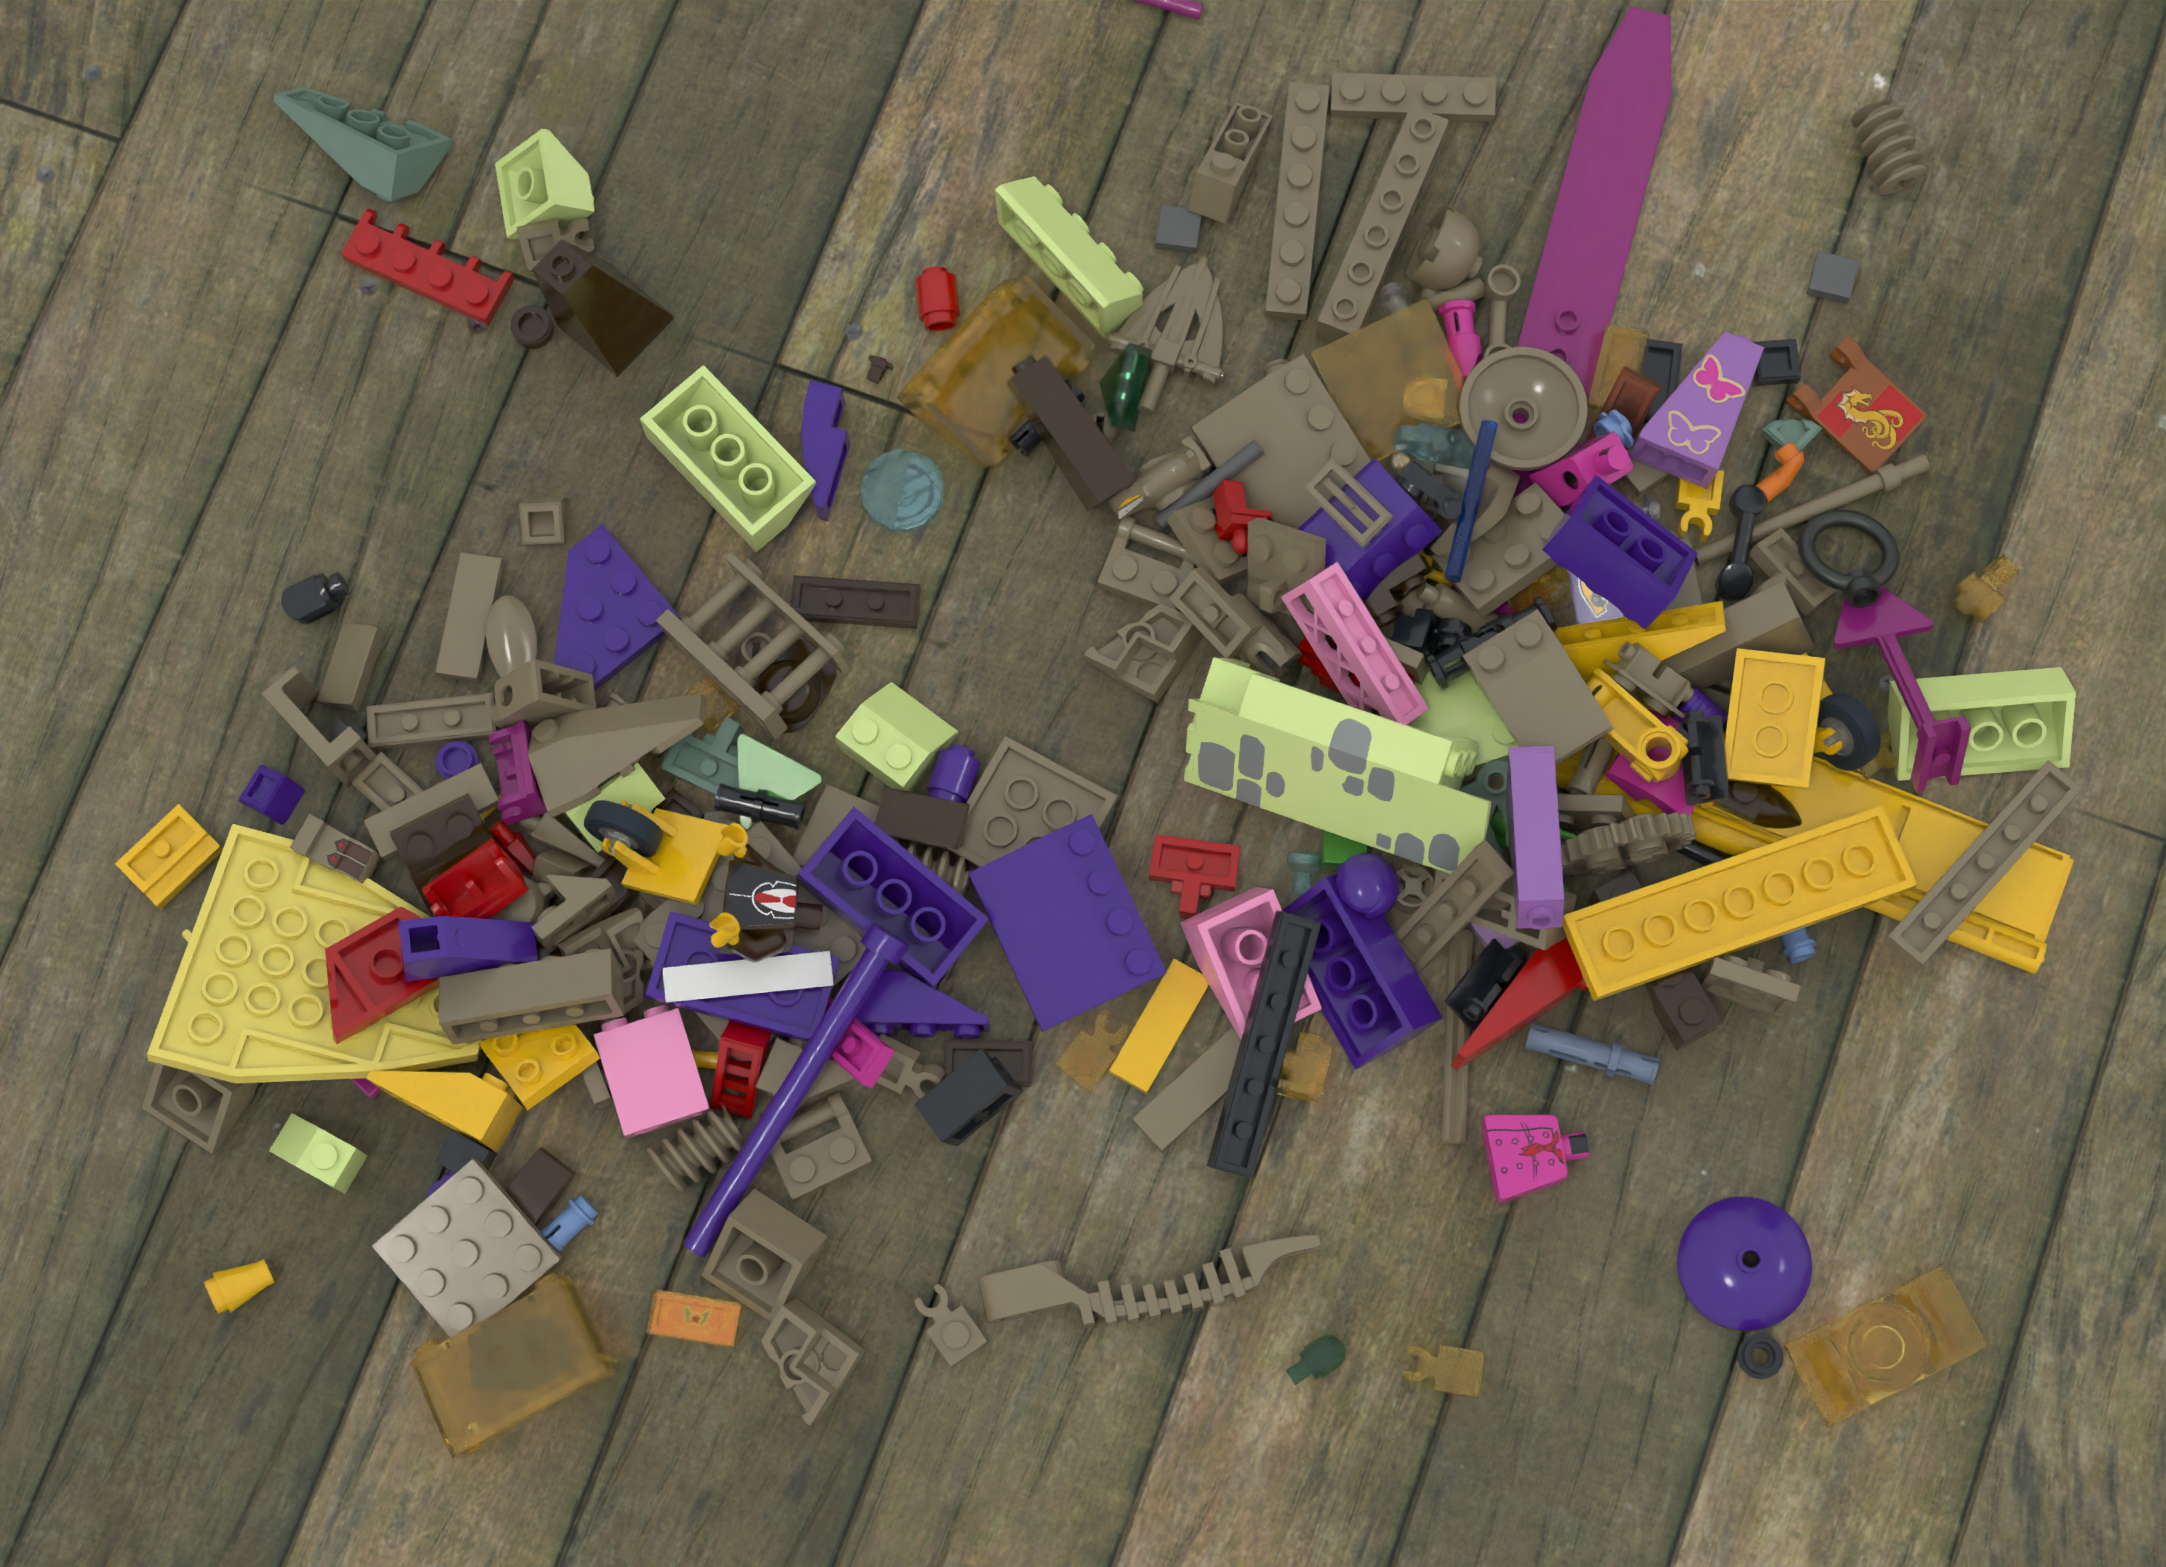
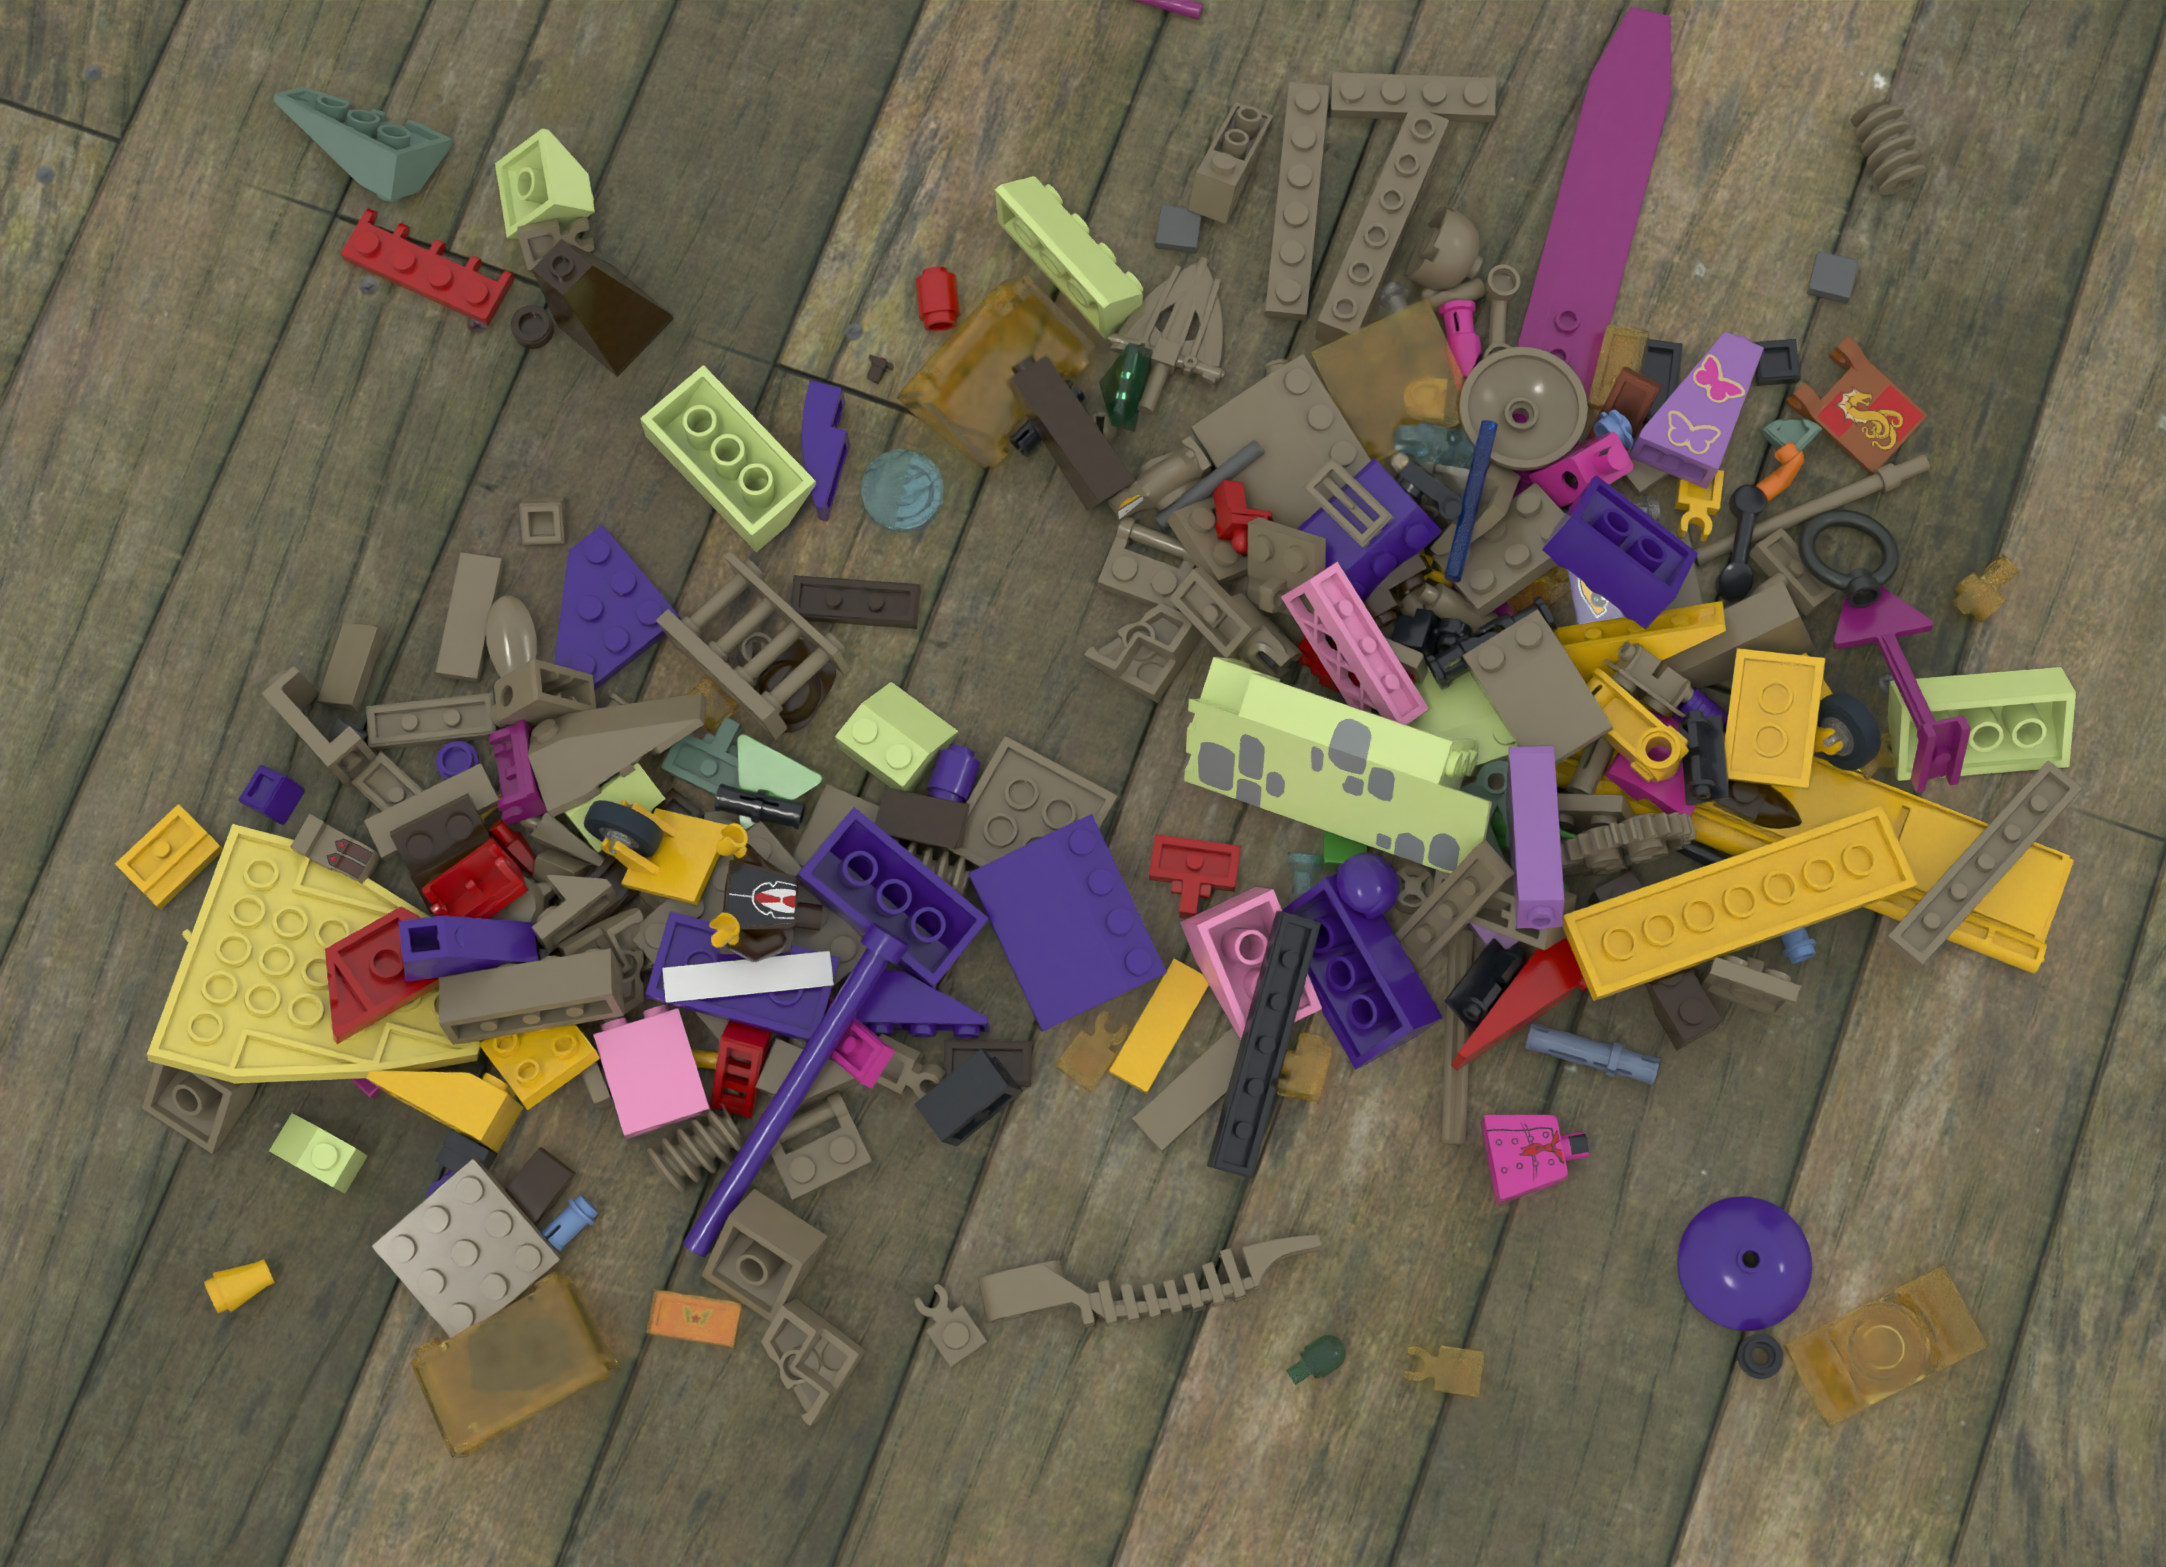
black arm [281,572,350,625] -> none

